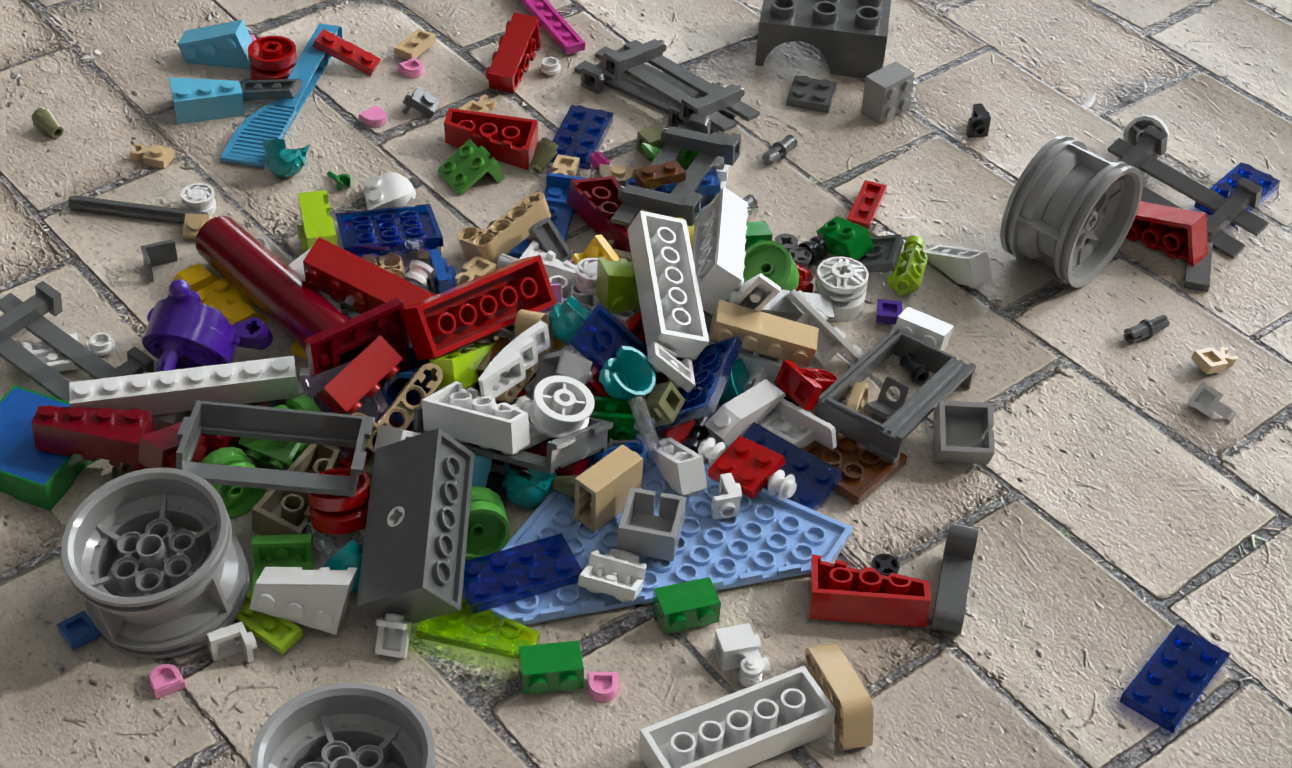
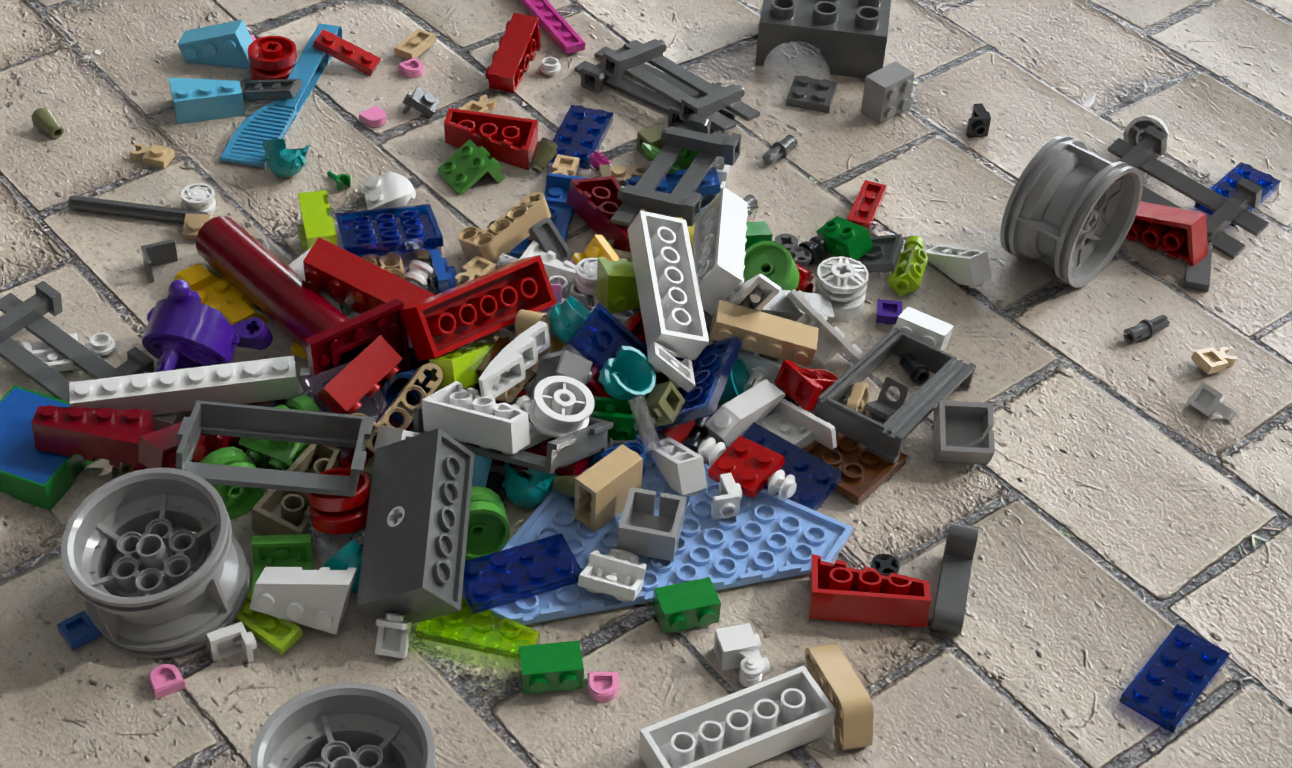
reddish brown plate [633,161,686,189] -> none

